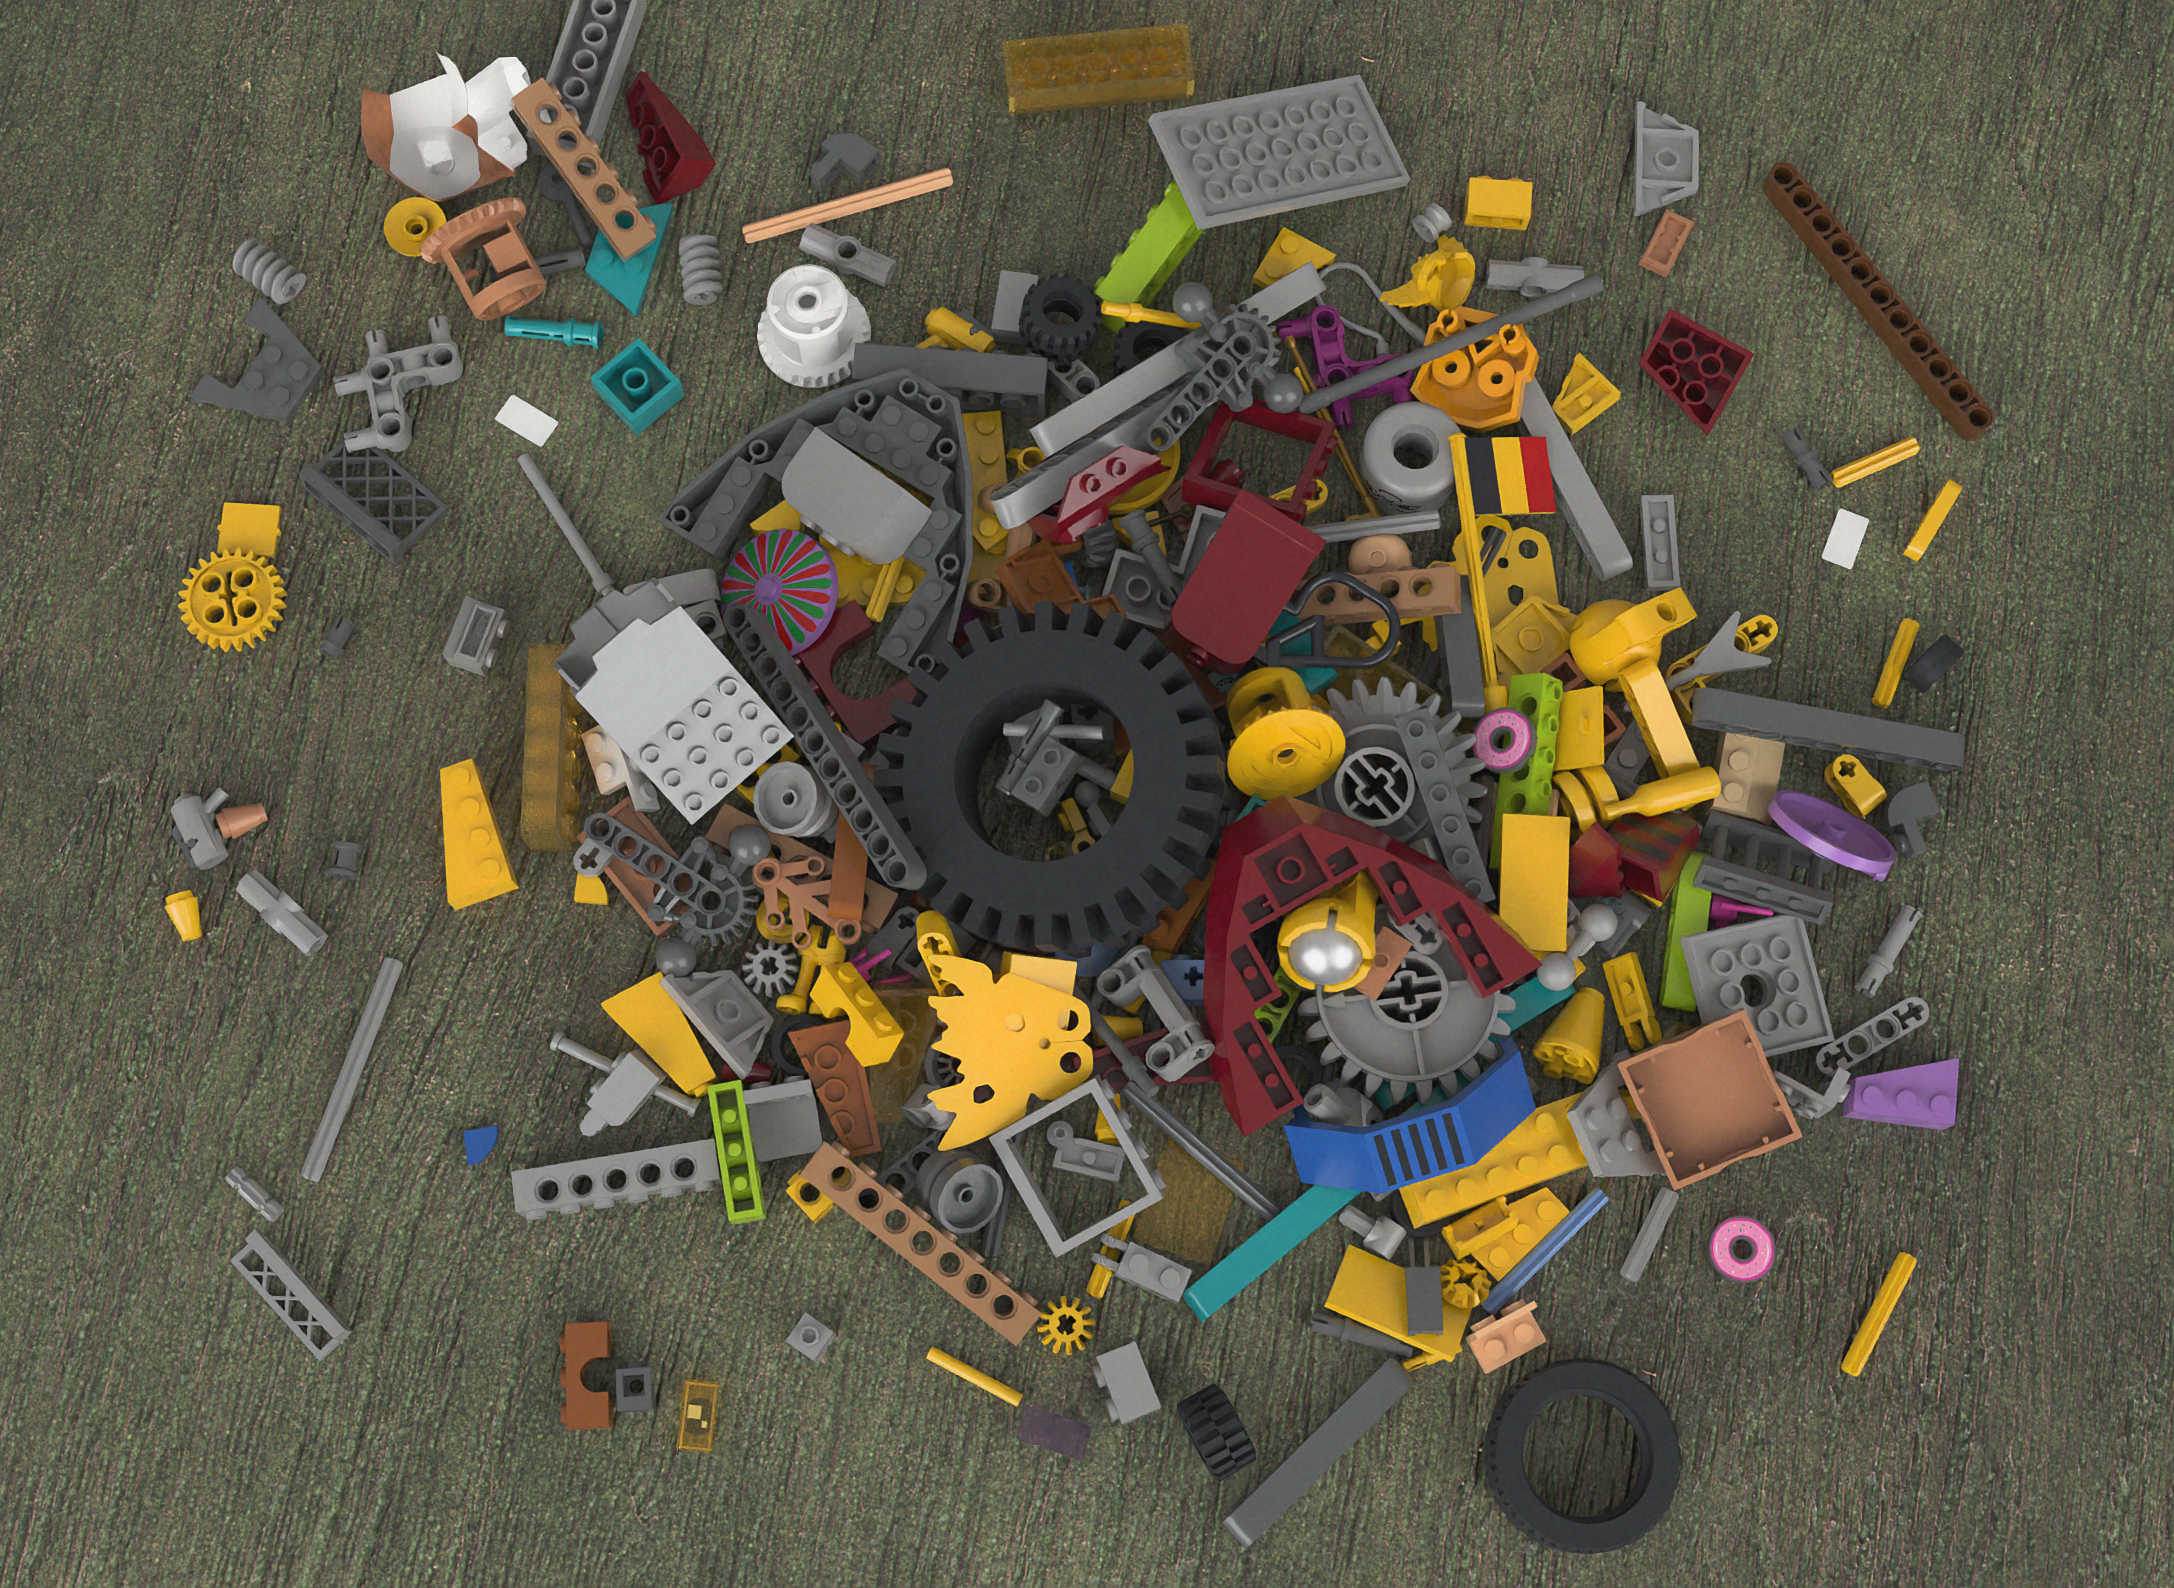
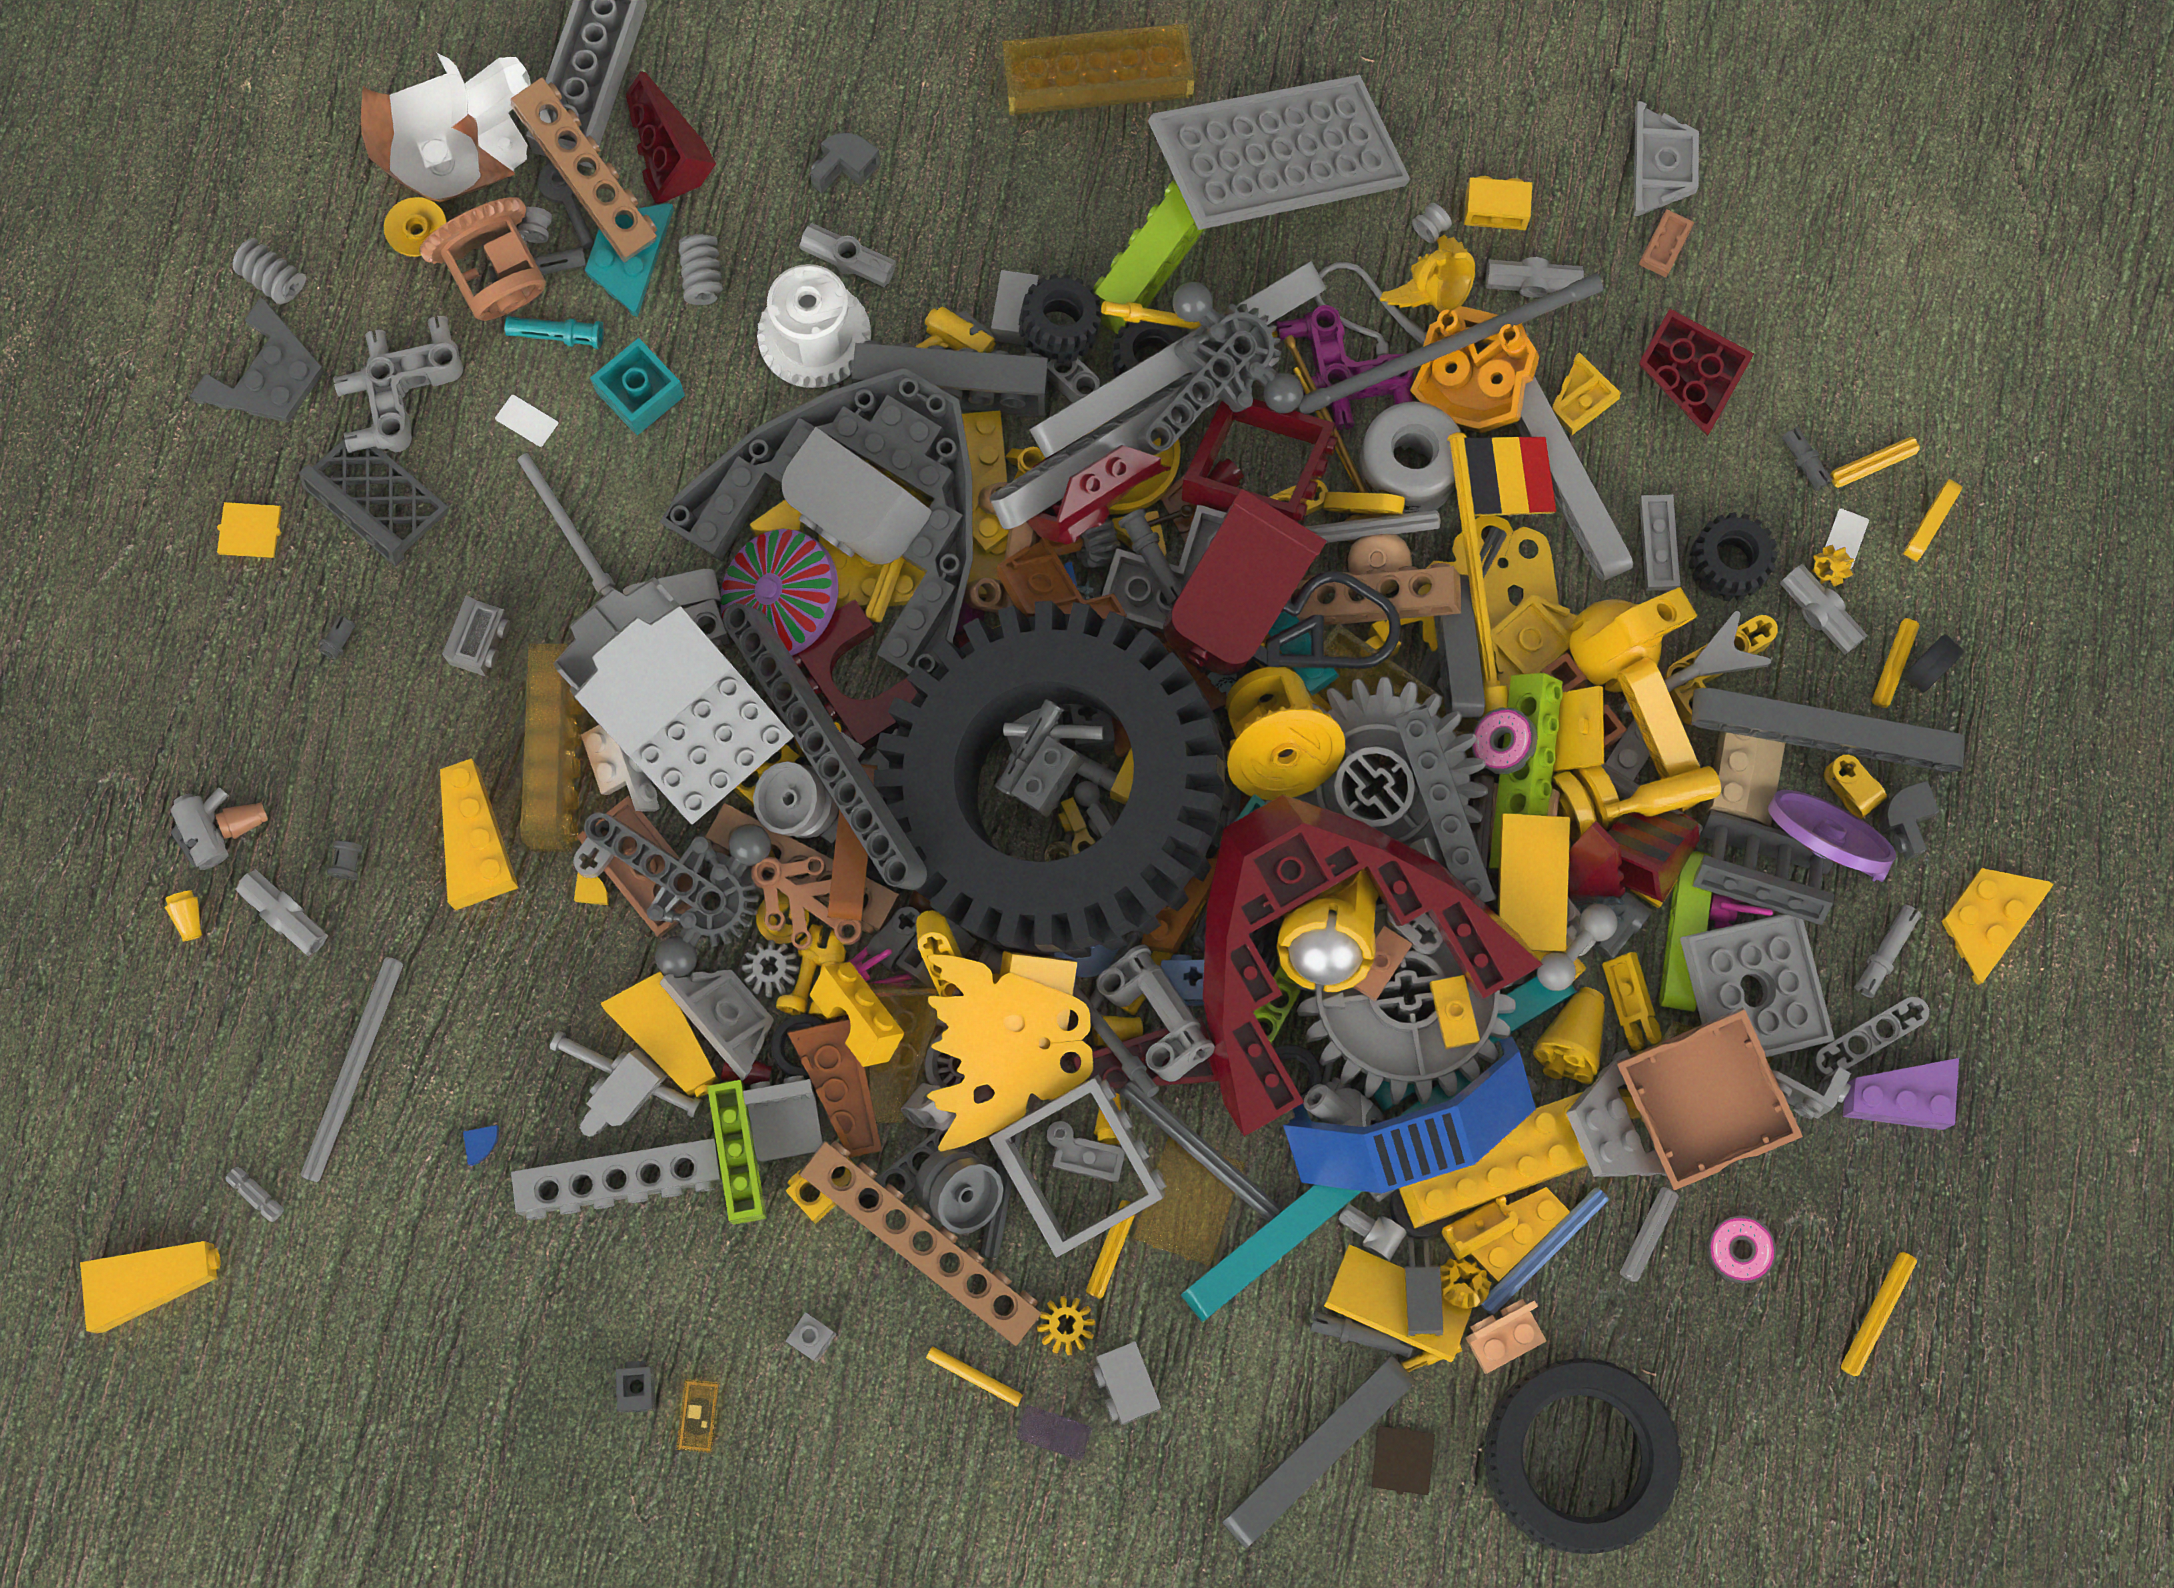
yellow gear [178,548,287,652] -> none
light grey fence [230,1230,352,1361] -> none
dark orange arch [559,1321,614,1431] -> none
light nougat axle [742,168,953,243] -> none
light grey hinge [1091,1233,1193,1304] -> none
black tyre [1177,1383,1257,1482] -> none
yellow wing [1252,227,1336,288] -> none
reddish brown beam [1763,162,1994,441] -> none
none -> yellow slope [80,1241,221,1334]
none -> light grey wheel [518,207,552,243]
none -> yellow beam [1323,492,1405,515]
none -> dark brown piece [1371,1426,1435,1495]
none -> yellow plate [1430,975,1480,1050]
none -> black tyre [1689,512,1778,601]
none -> light grey piece [1779,564,1868,655]
none -> yellow gear [1812,545,1854,586]
none -> yellow wing [1941,868,2054,985]

